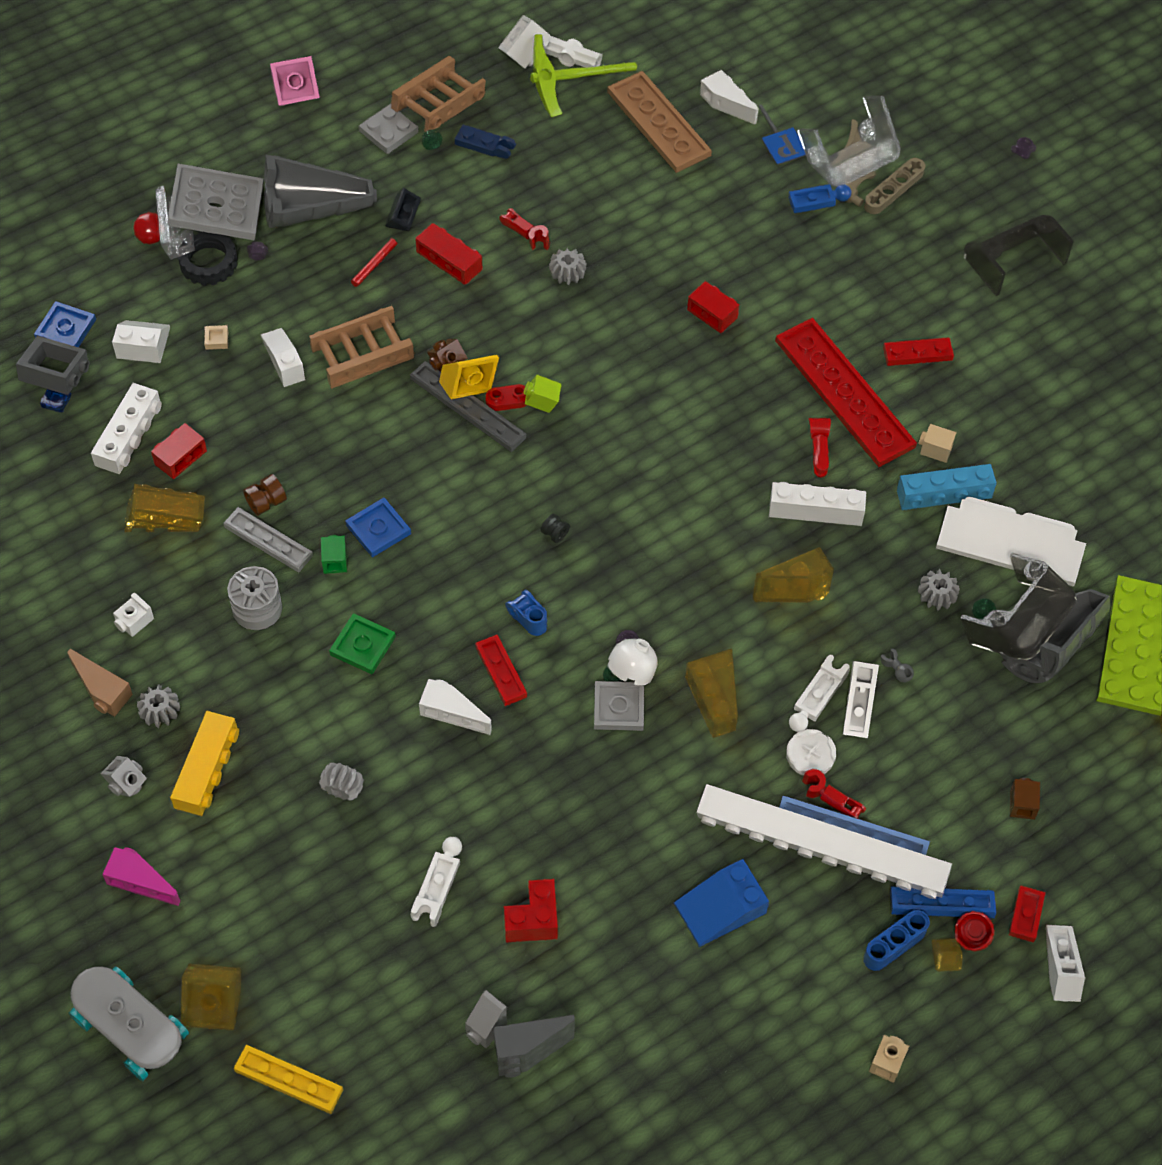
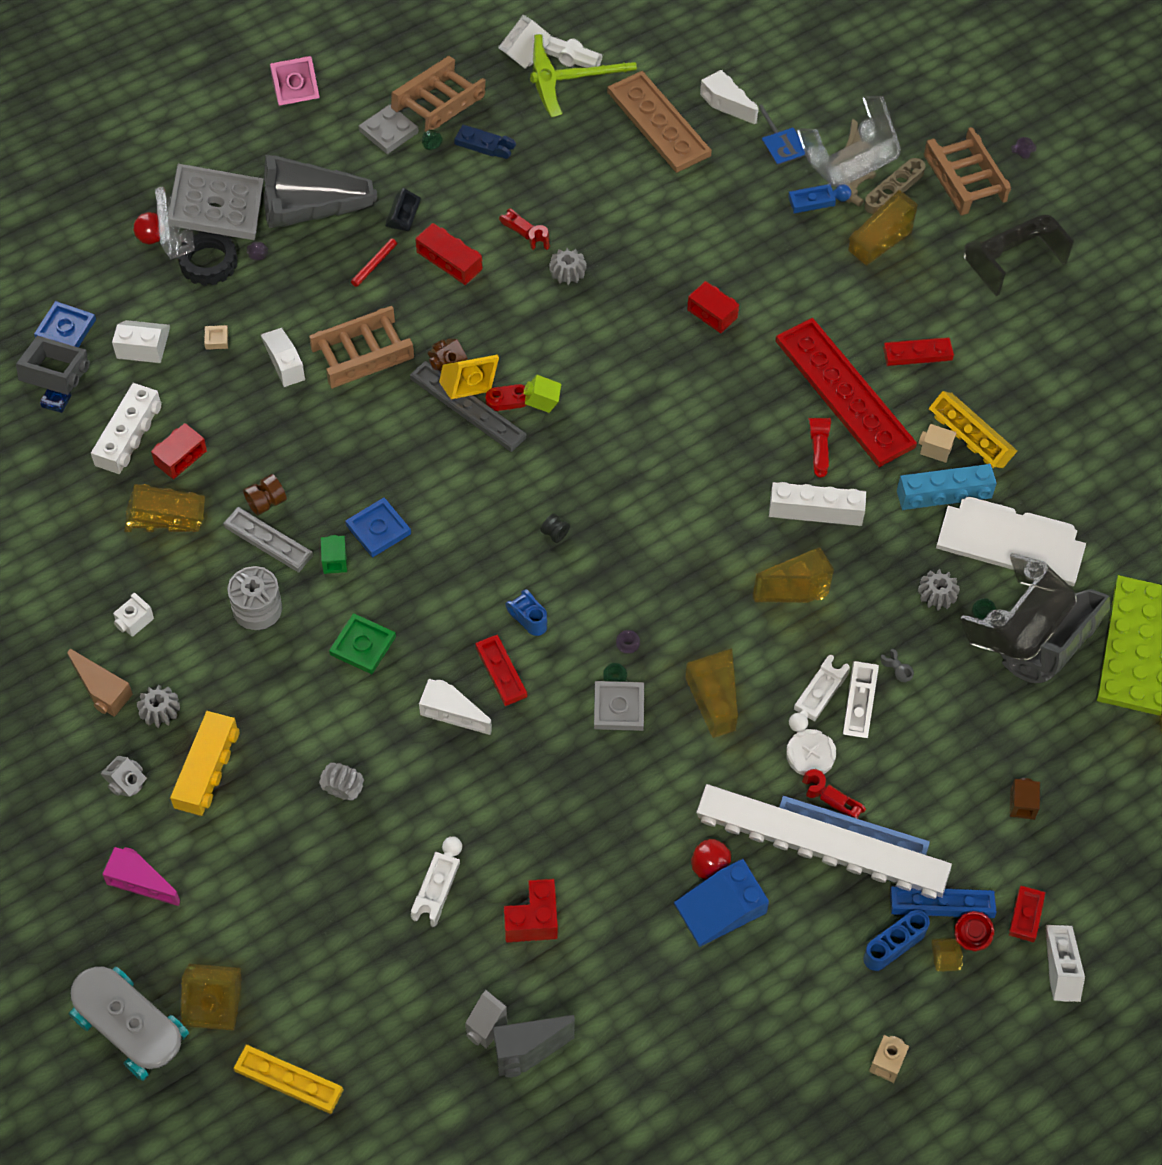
white cylinder [608,639,658,685] -> none
none -> red hair [691,839,731,880]
none -> clear yellow wedge [848,190,918,266]
none -> medium nougat fence [924,127,1011,215]
none -> yellow brick [929,391,1017,468]

